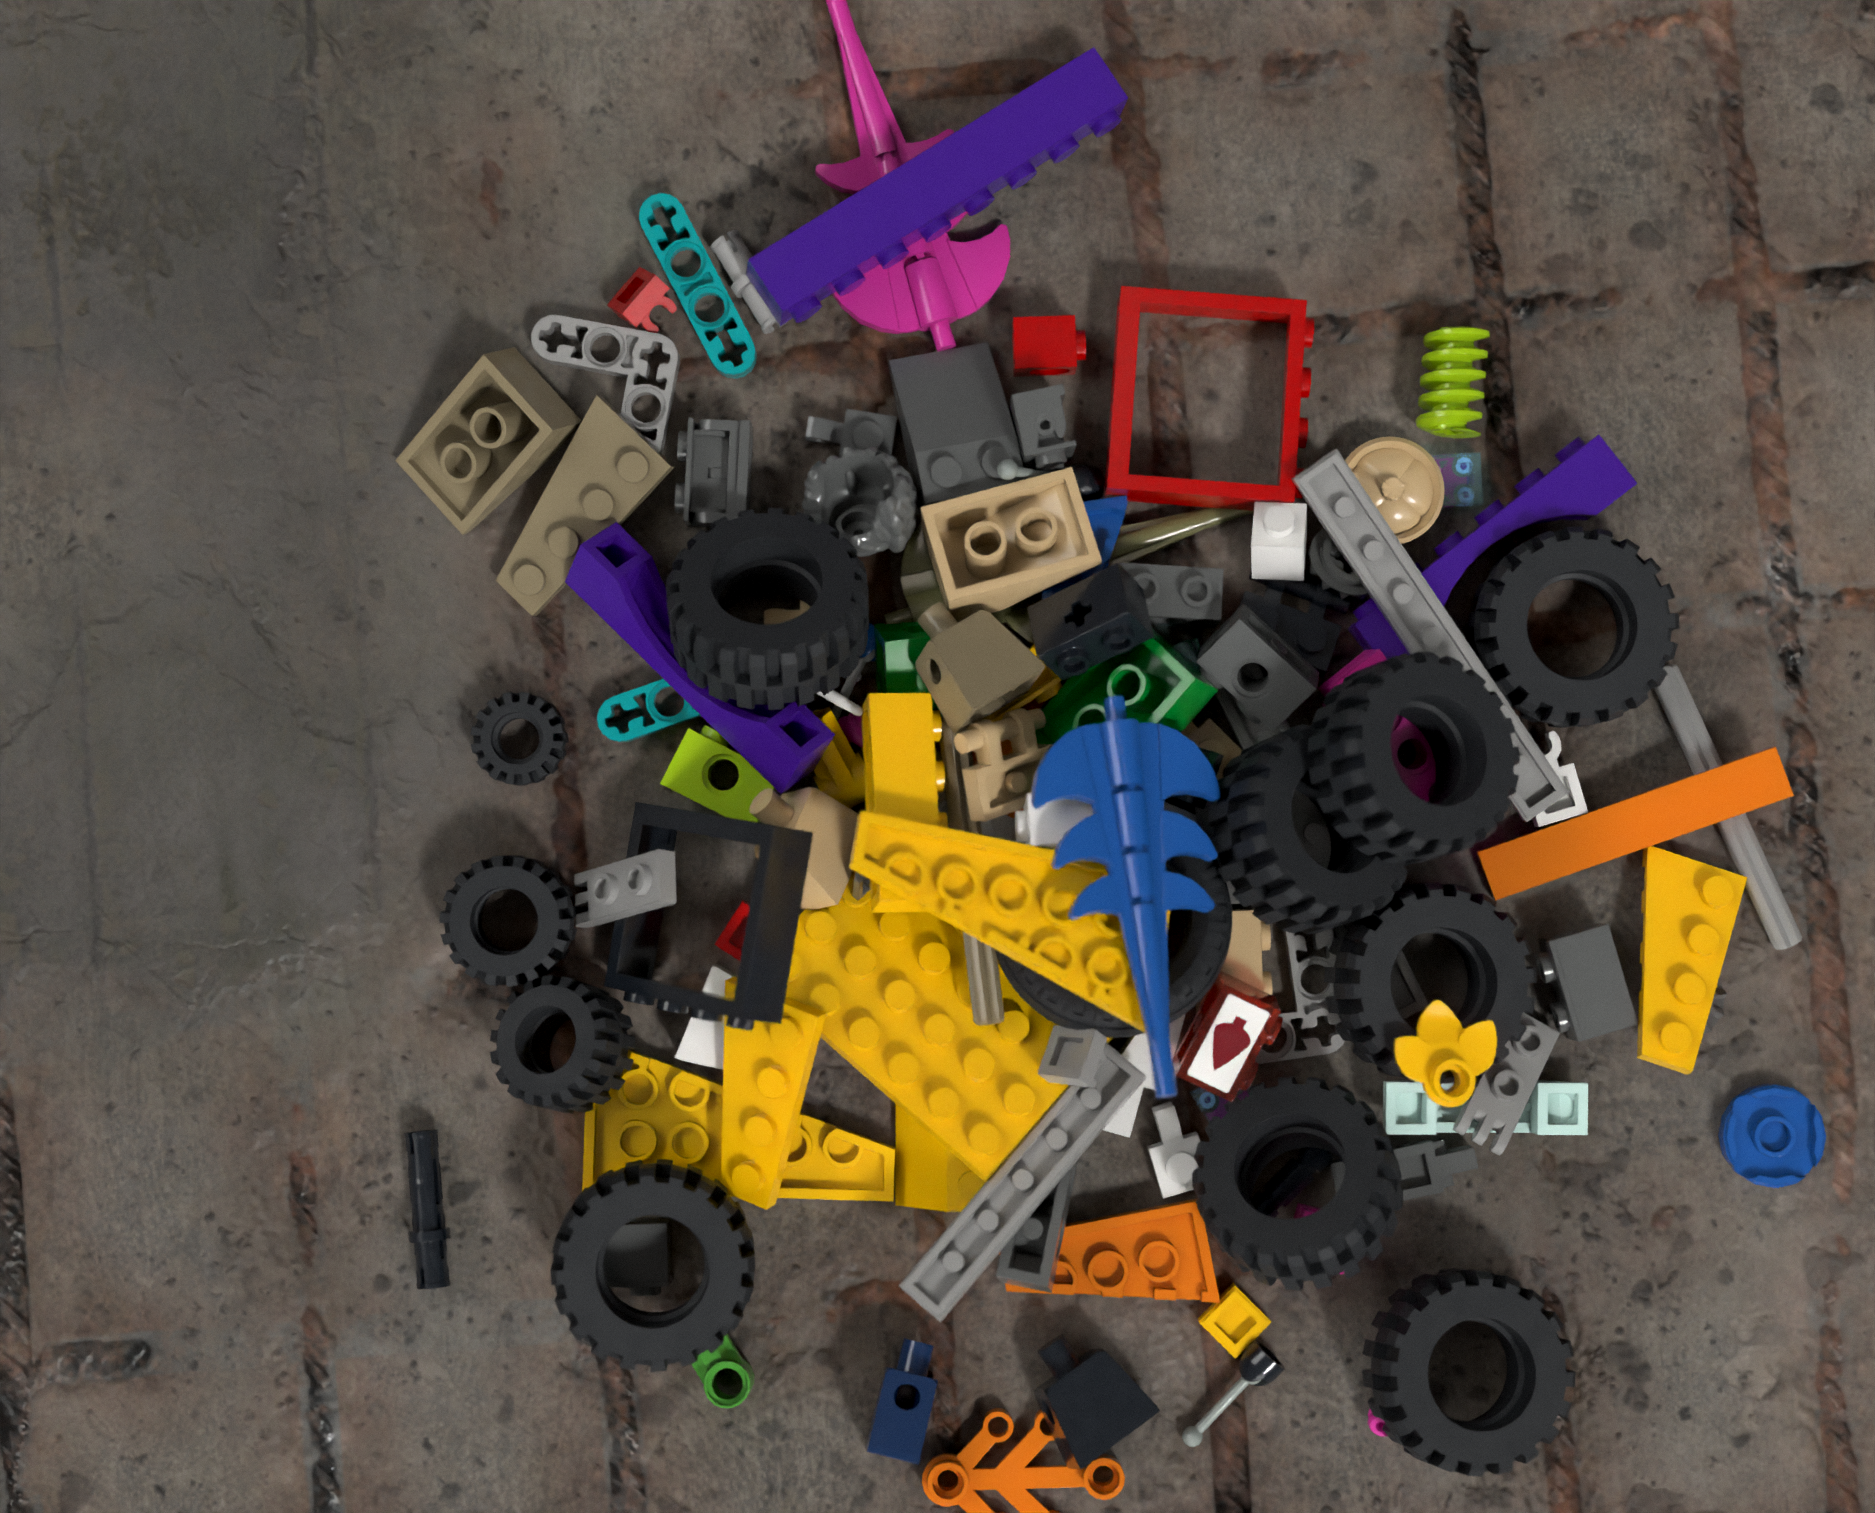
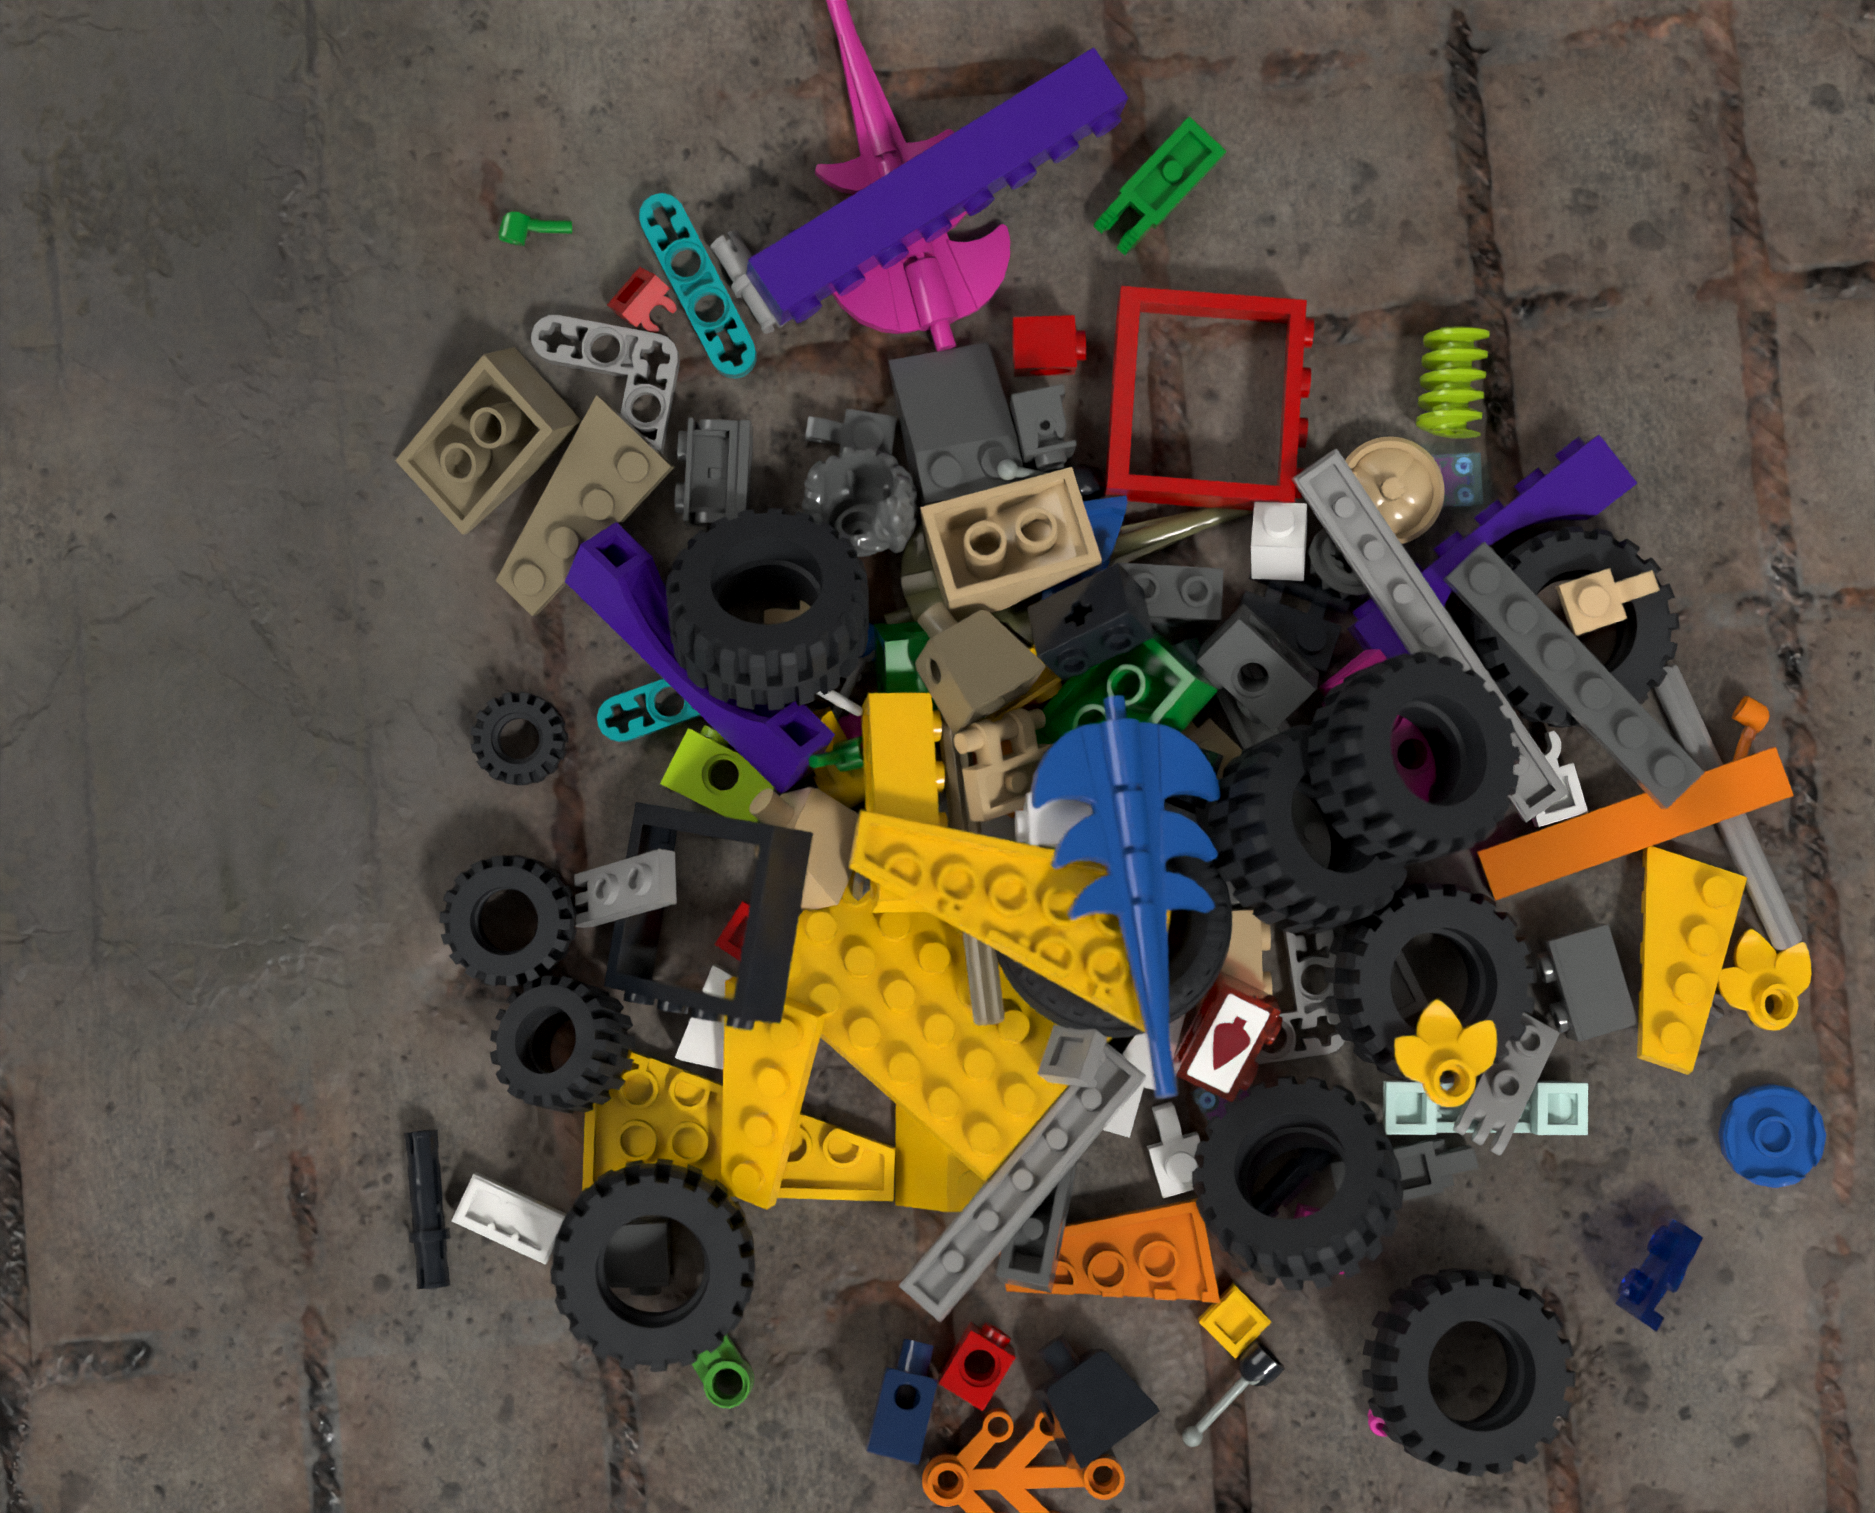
none -> white plate [452,1172,566,1265]
none -> green hand [499,211,572,246]
none -> green hand [808,736,864,772]
none -> red brick [938,1322,1016,1411]
none -> green hinge [1093,116,1227,256]
none -> dark grey plate [1443,542,1705,809]
none -> tan plate [1556,568,1659,636]
none -> clear blue wing [1615,1219,1703,1332]
none -> yellow plate [1718,929,1811,1031]
none -> orange hand [1732,696,1770,761]

